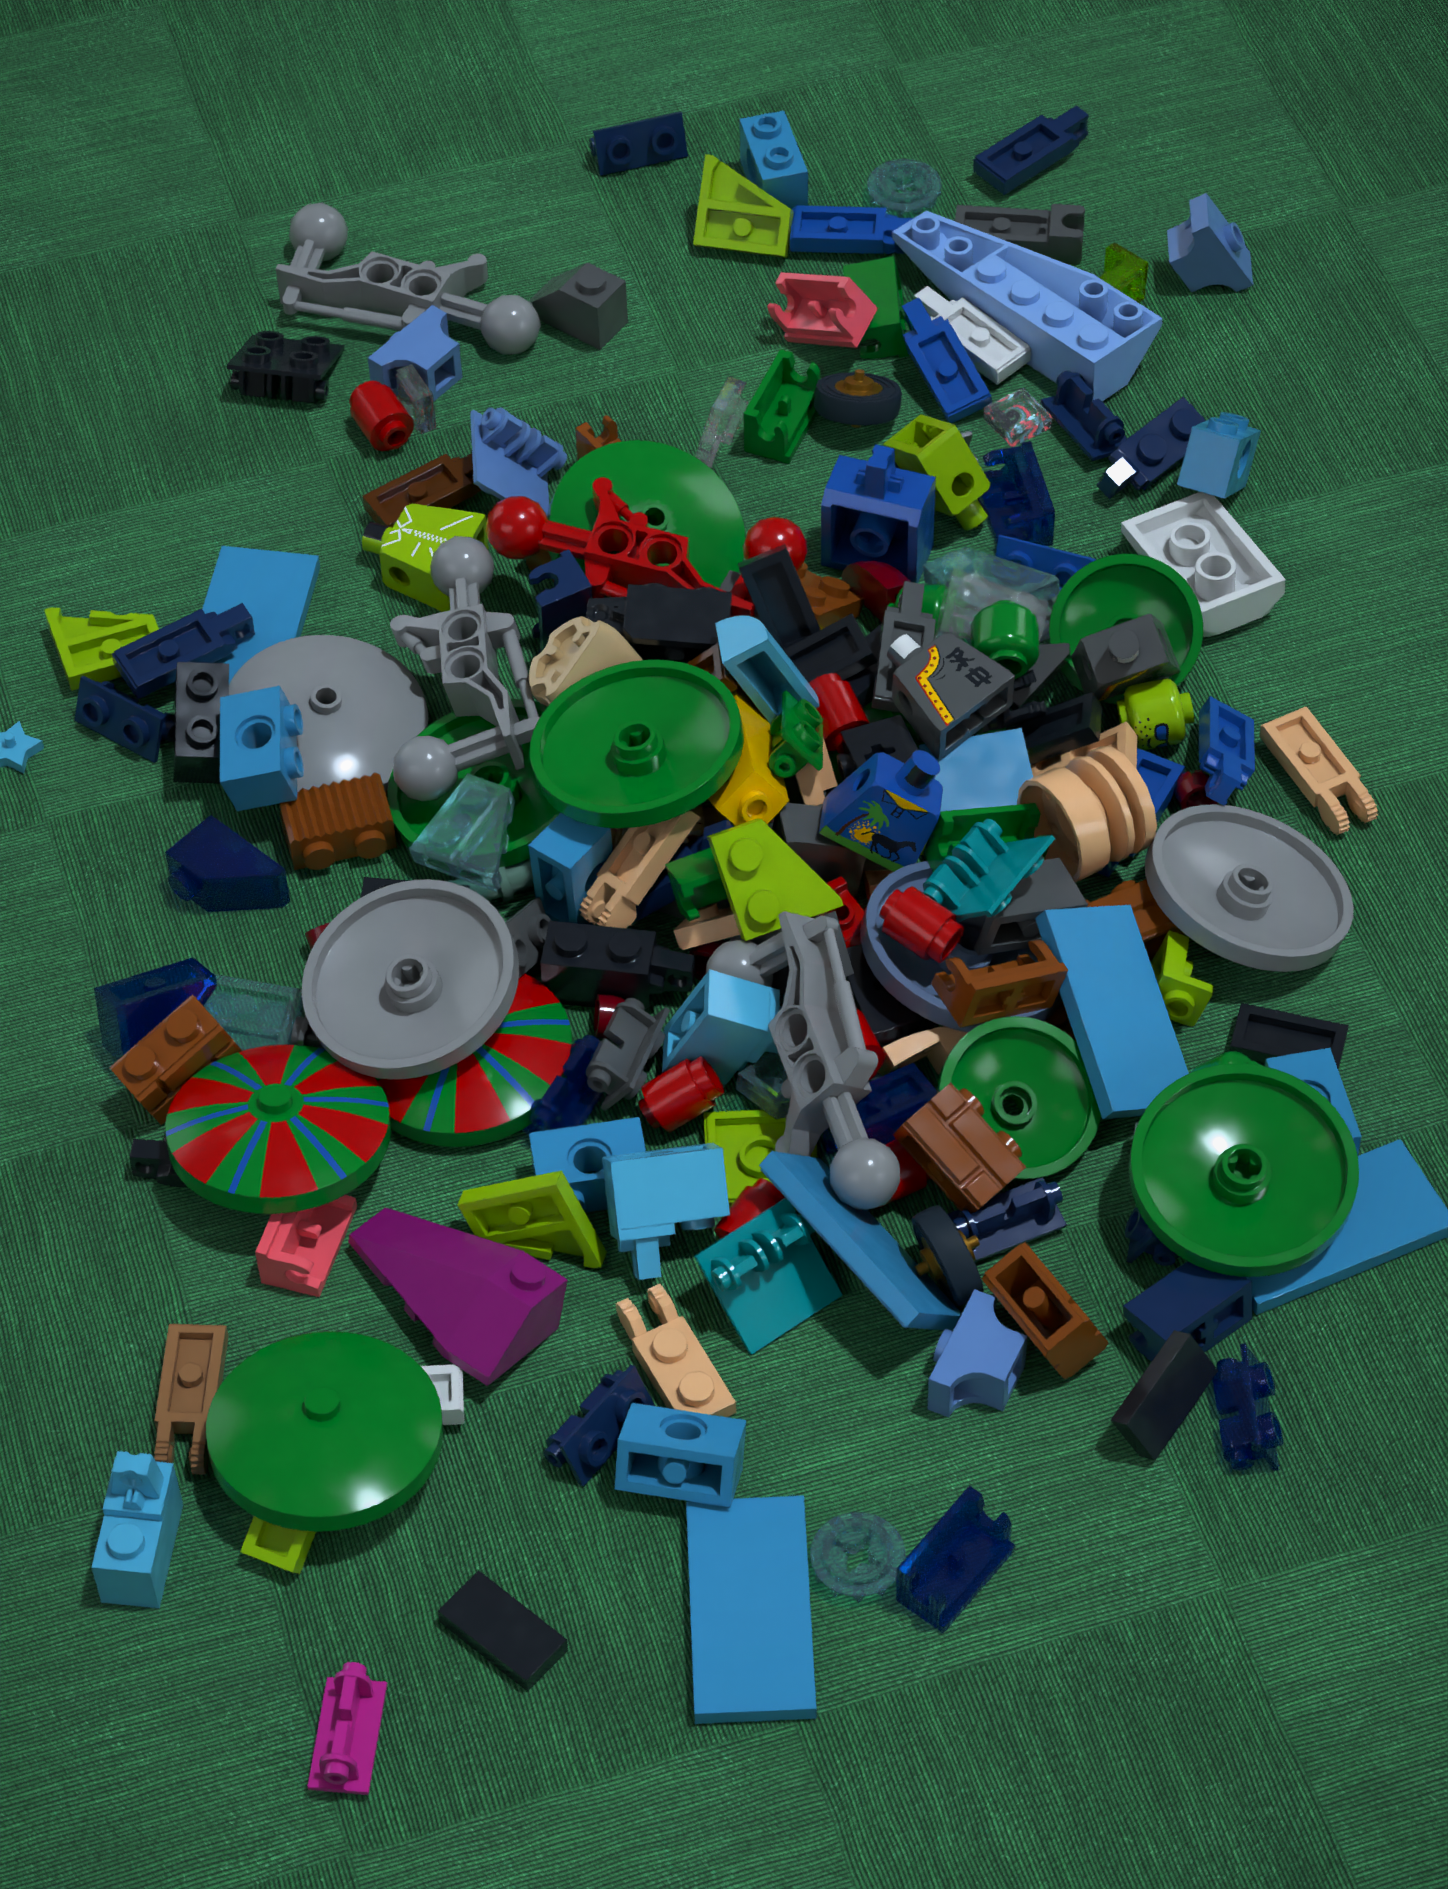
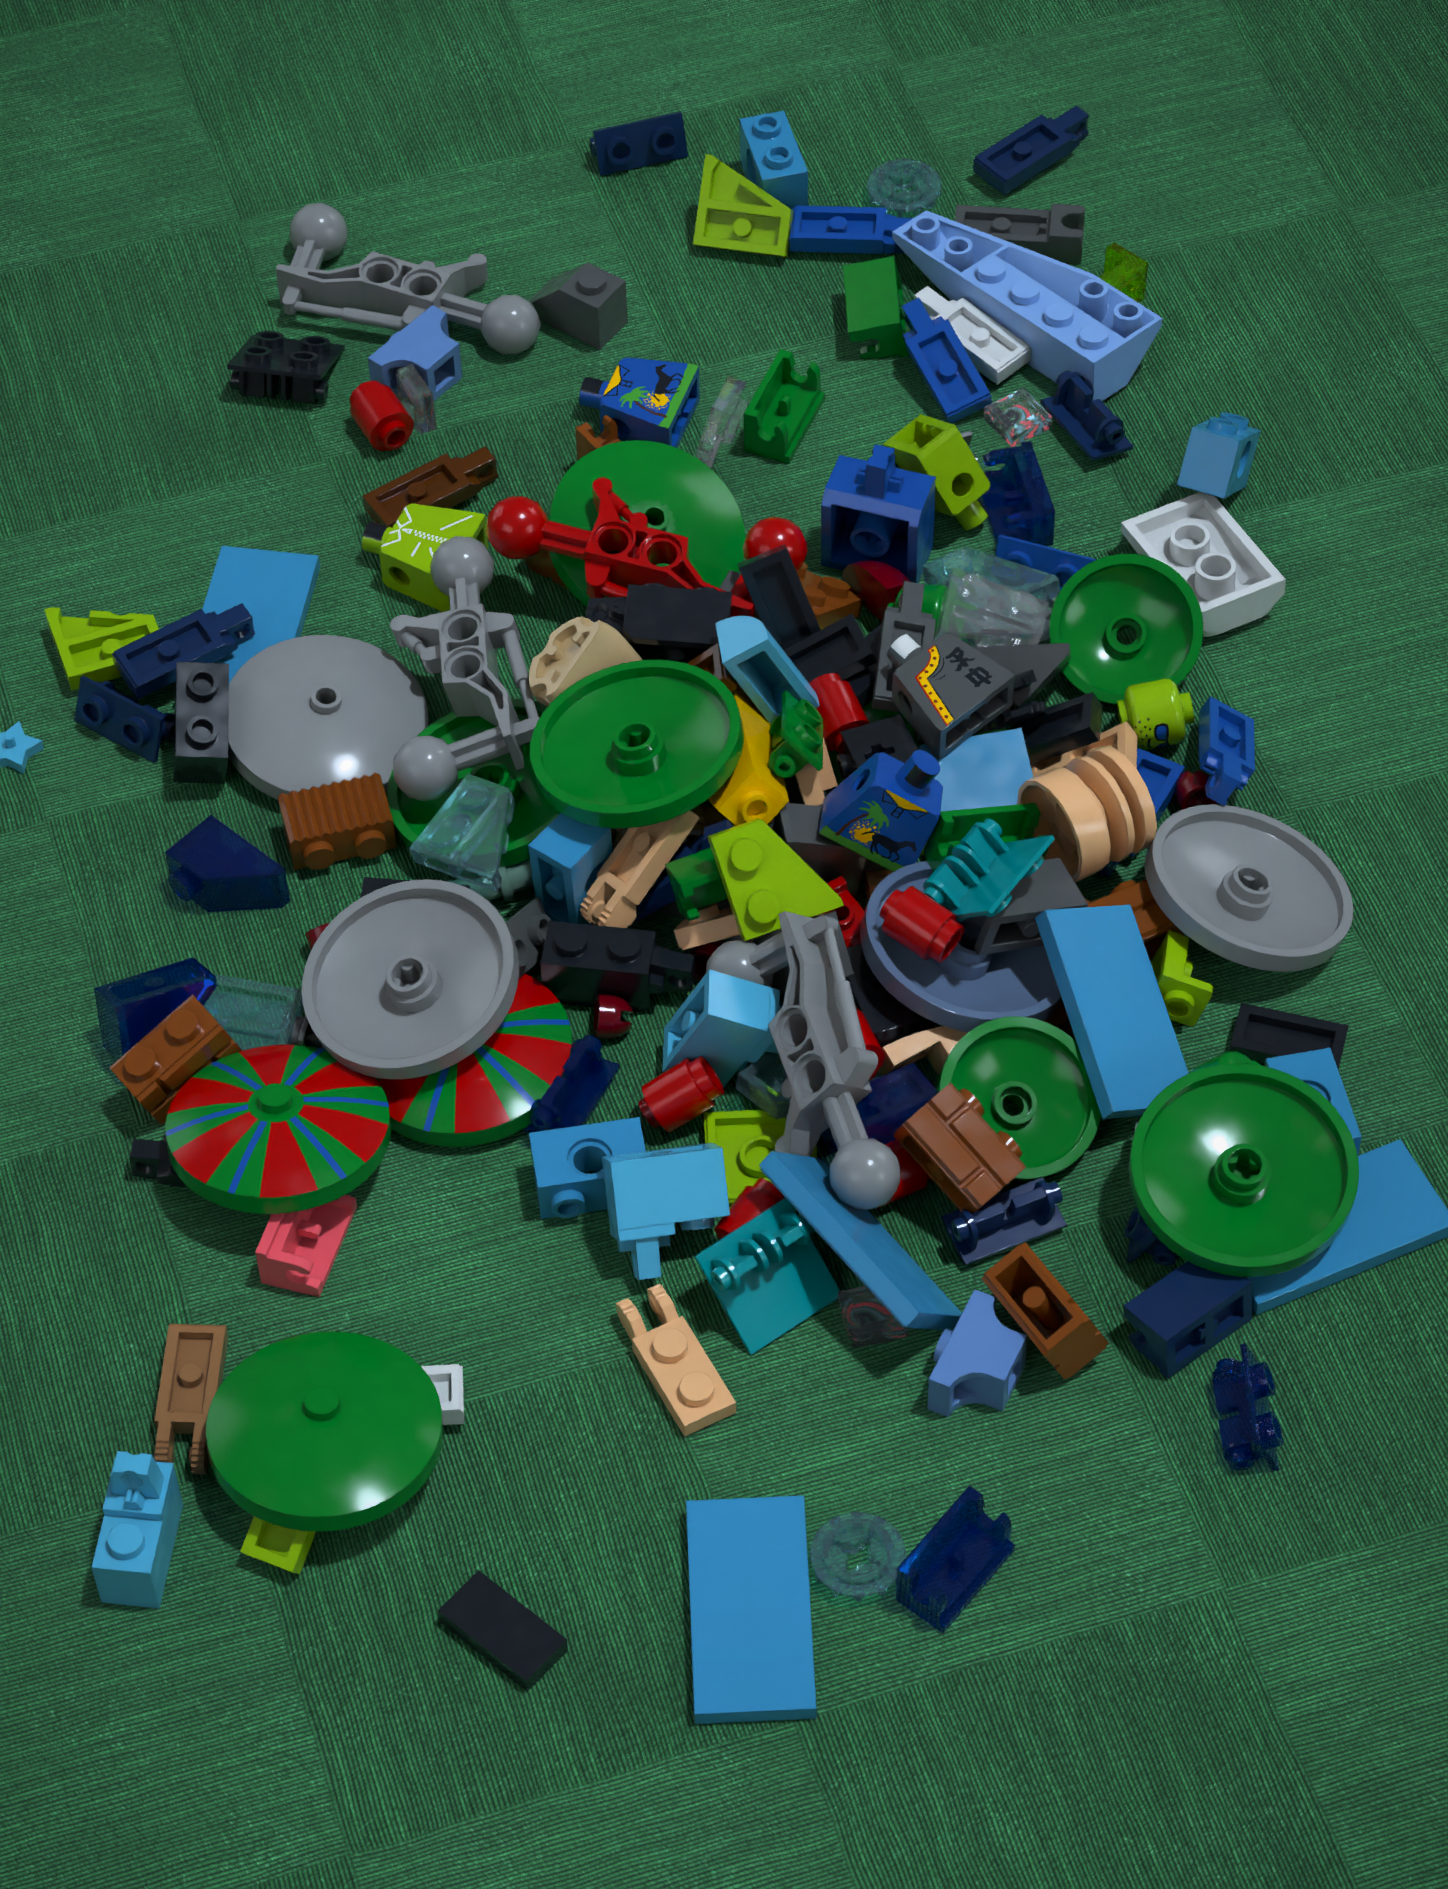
dark azure brick [220,685,304,811] -> none
dark pink hinge [307,1662,387,1795] -> none
magenta wedge [348,1207,568,1386] -> none
lime wing [457,1170,607,1268] -> none
medium blue hinge [470,407,567,515] -> none
dark blue hinge [529,549,592,654] -> none
dark blue hinge [543,1365,655,1487] -> none
dark grey hinge [586,998,670,1111] -> none
dark azure brick [614,1403,747,1508] -> none
coral hinge [767,272,878,348] -> none
black wheel [814,369,902,428] -> none
black wheel [911,1205,984,1306] -> none
dark orange hinge [931,939,1068,1028] -> none
green head [971,600,1040,679] -> none
dark grey torso [1071,614,1181,701] -> none
dark blue hinge [1096,397,1206,499] -> none
black tile [1111,1330,1218,1461] -> none
medium blue brick [1167,193,1253,292] -> none
light nougat hinge [1259,707,1378,835] -> none
none -> blue torso [579,357,700,448]
none -> clear tile [838,1286,908,1349]

